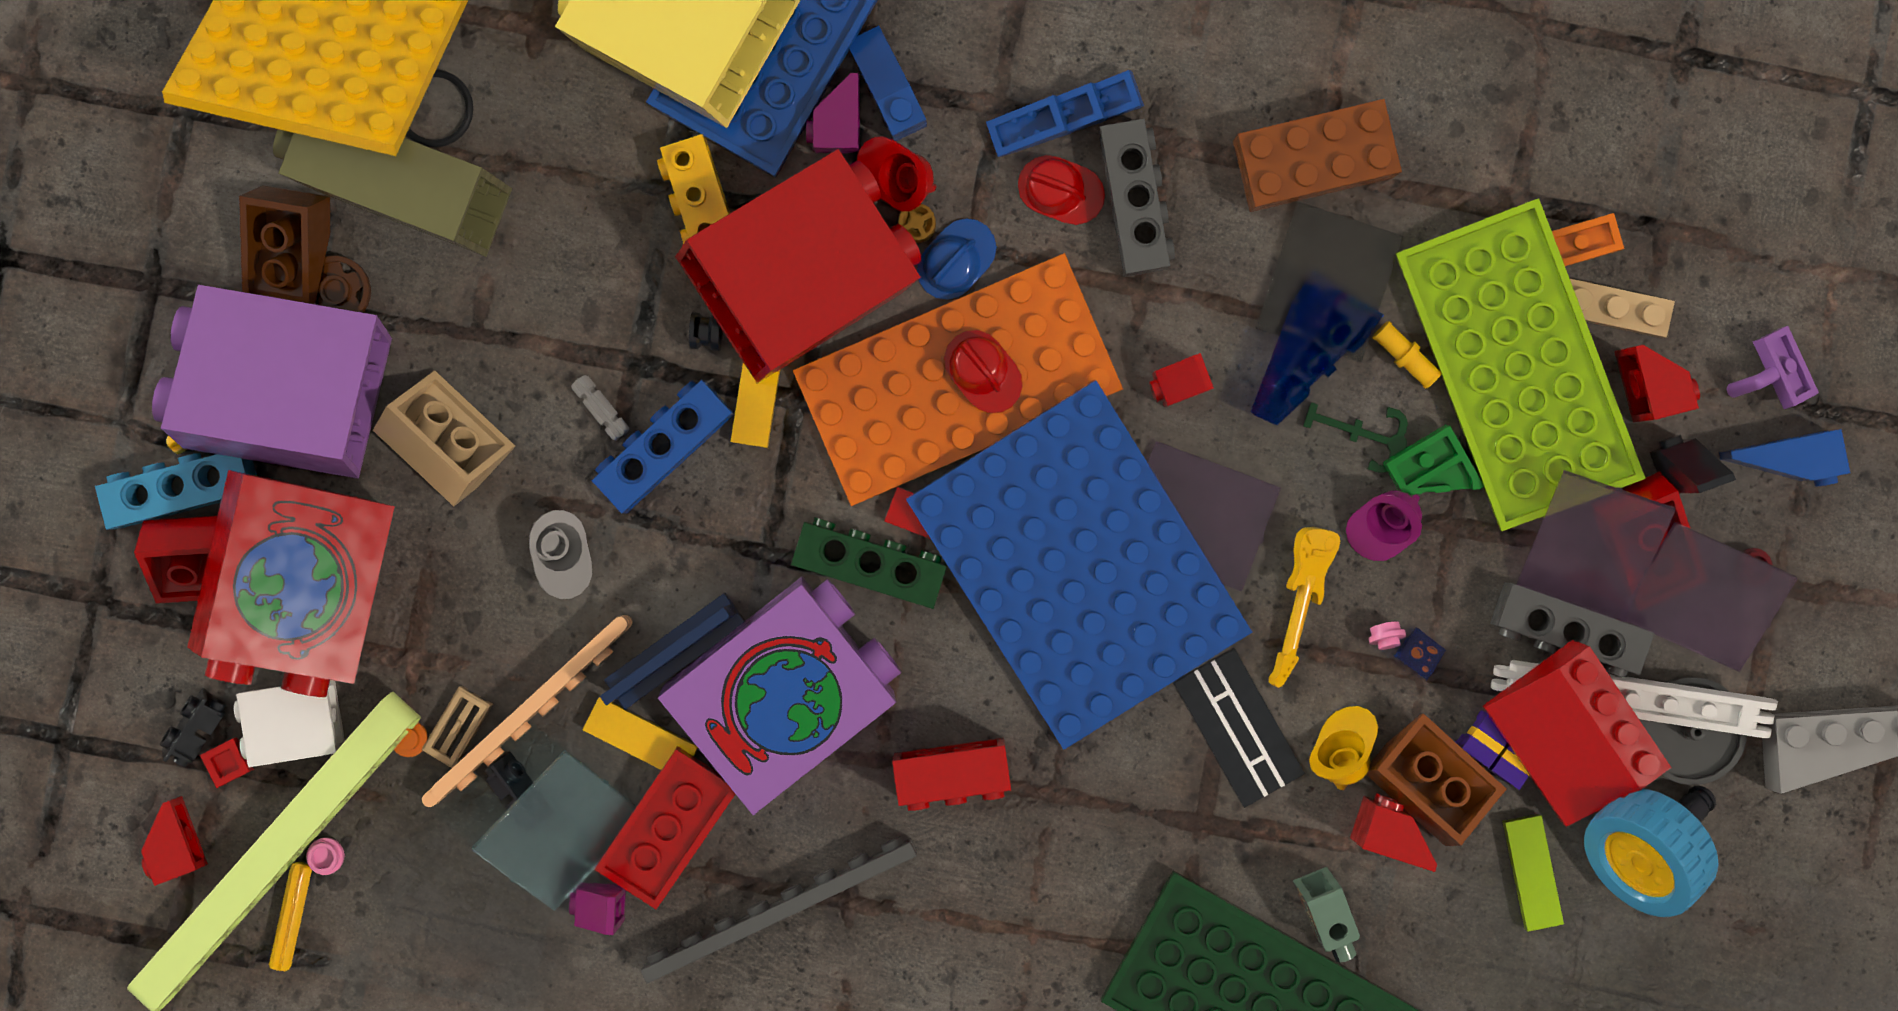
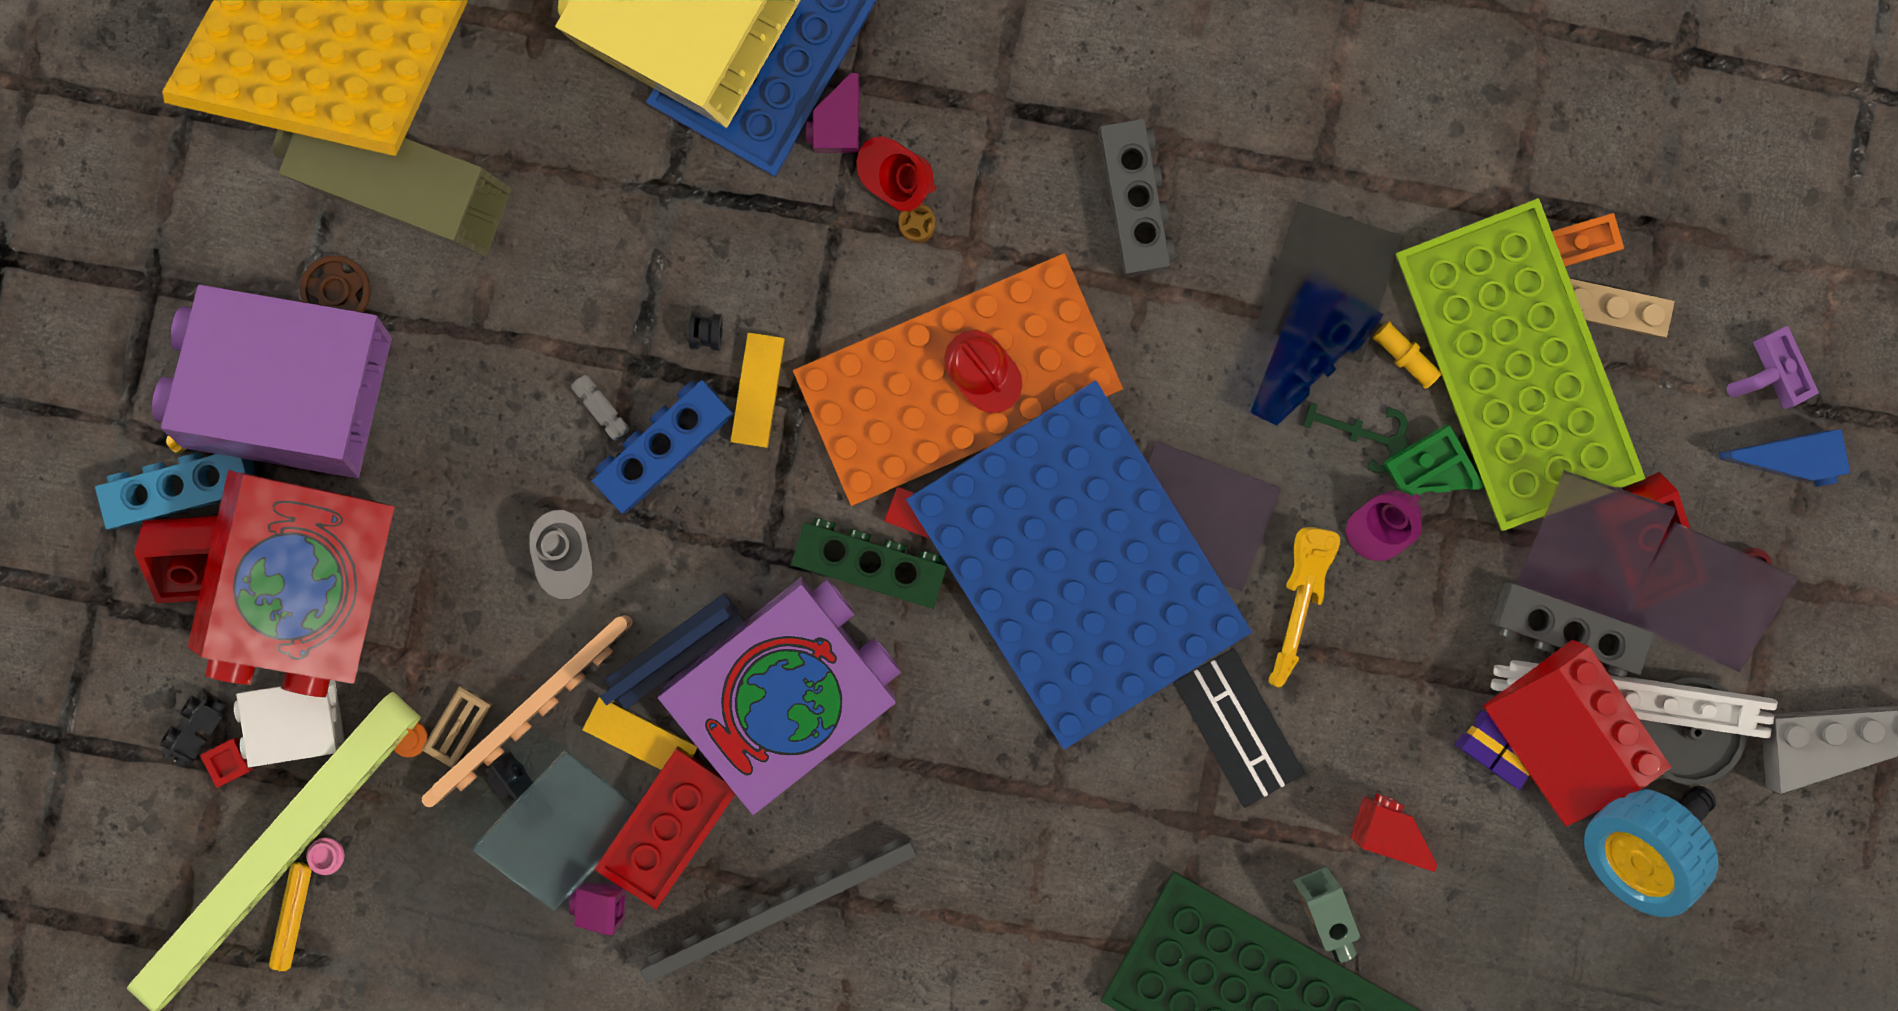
red slope [141,796,208,886] -> none
reddish brown slope [239,185,330,304] -> none
tan slope [373,371,515,506] -> none
black tyre [406,70,474,148] -> none
yellow brick [657,134,730,244] -> none
red brick [675,149,921,384] -> none
blue slope [849,26,927,141] -> none
red brick [892,738,1011,811] -> none
blue piece [917,219,997,300] -> none
blue slope [986,70,1144,157] -> none
red piece [1018,155,1105,225] -> none
red slope [1149,353,1214,407] -> none
dark orange brick [1233,99,1402,212] -> none
yellow piece [1309,706,1378,790] -> none
dark orange slope [1366,714,1507,846] -> none
bright pink plate [1368,622,1406,650] -> none
clear blue slope [1393,627,1446,681] -> none
lime tile [1502,814,1564,932] -> none
red slope [1614,344,1700,423] -> none
black slope [1649,434,1736,494] -> none

